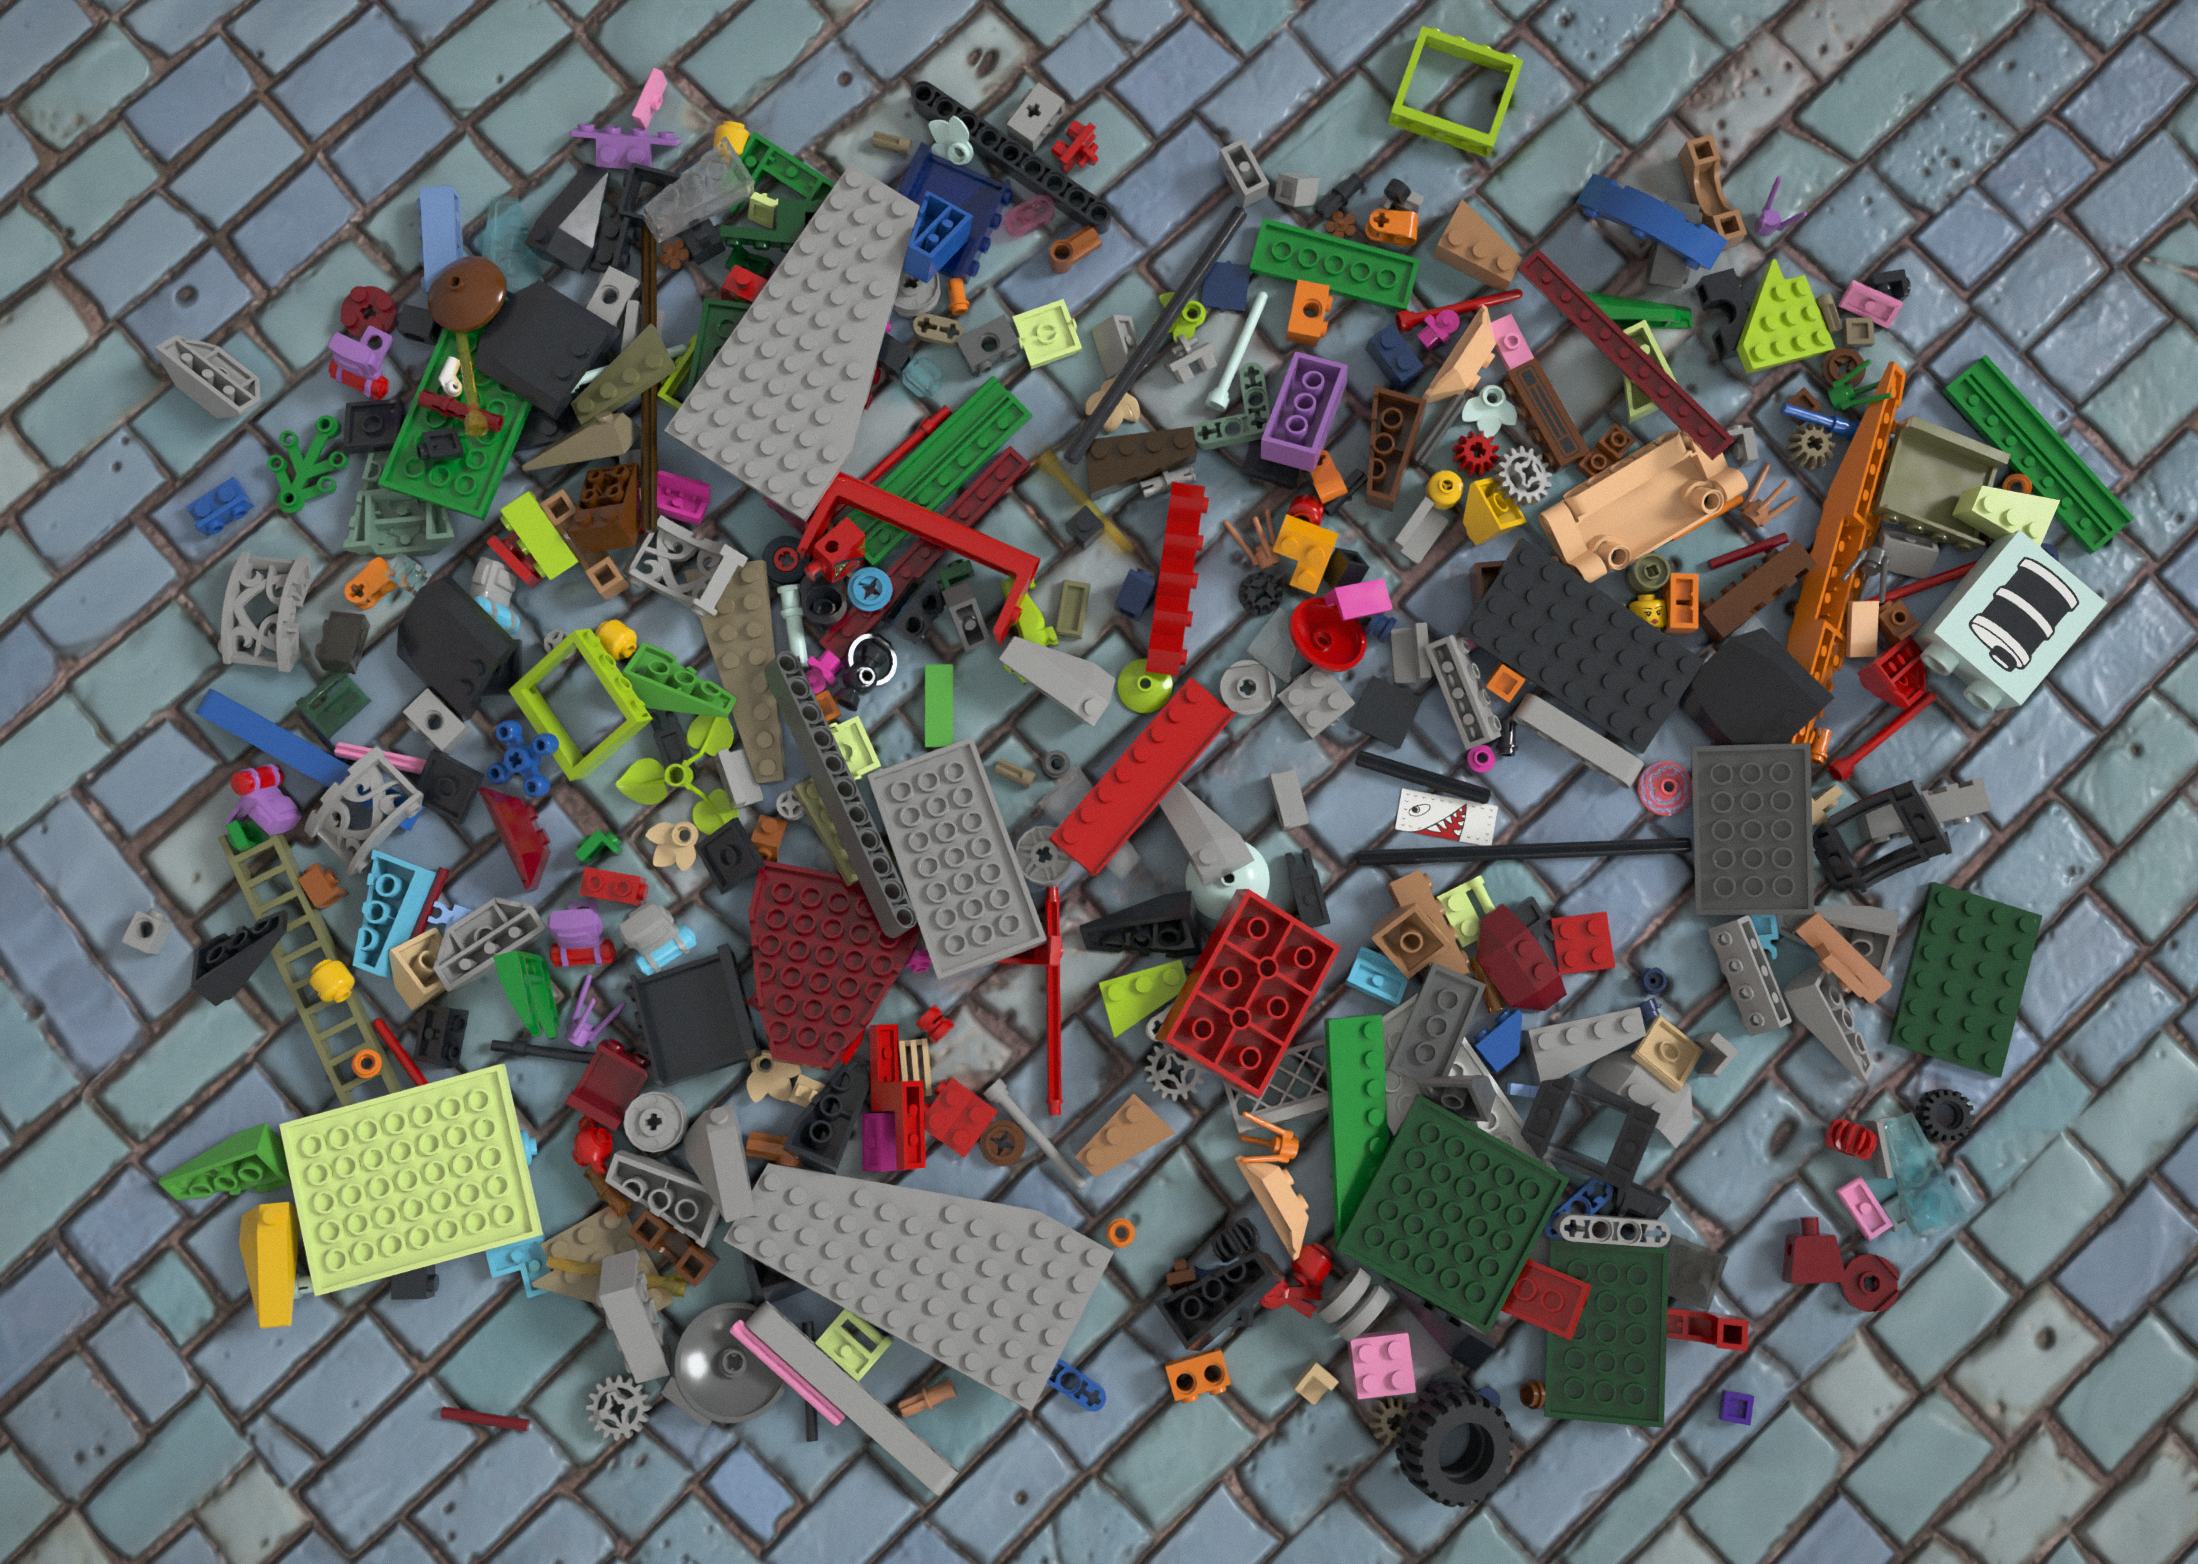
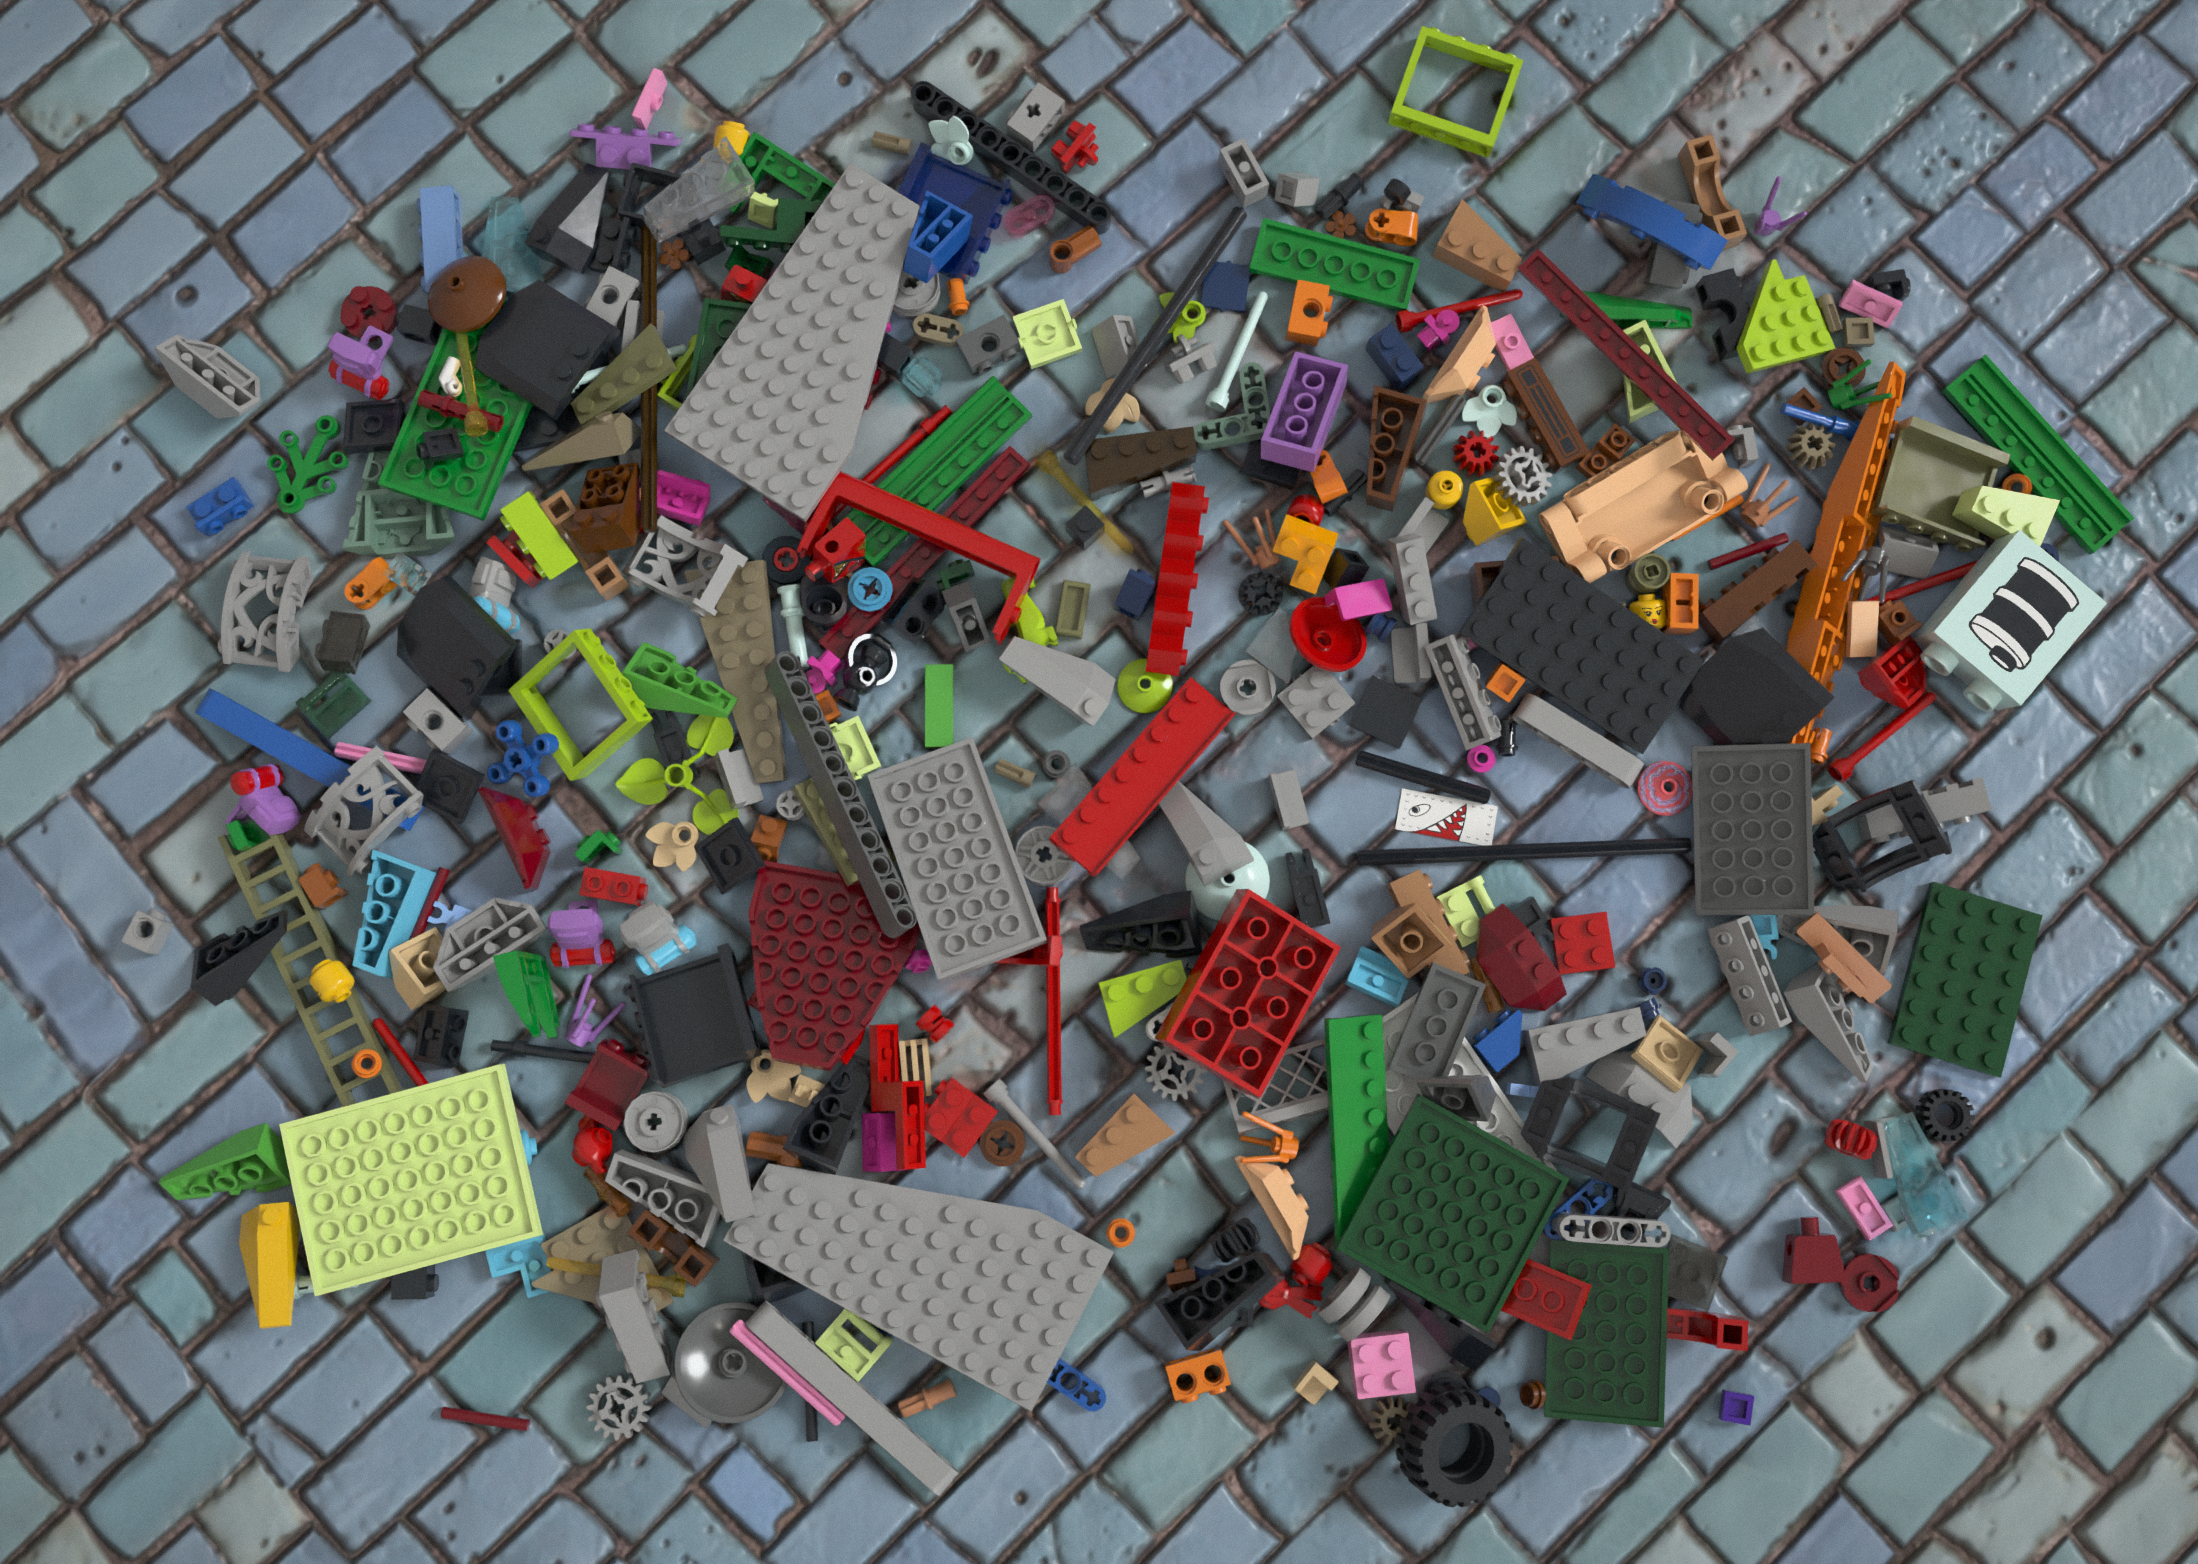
yellow head [595,619,637,661] -> none
none -> light grey brick [1387,533,1438,625]

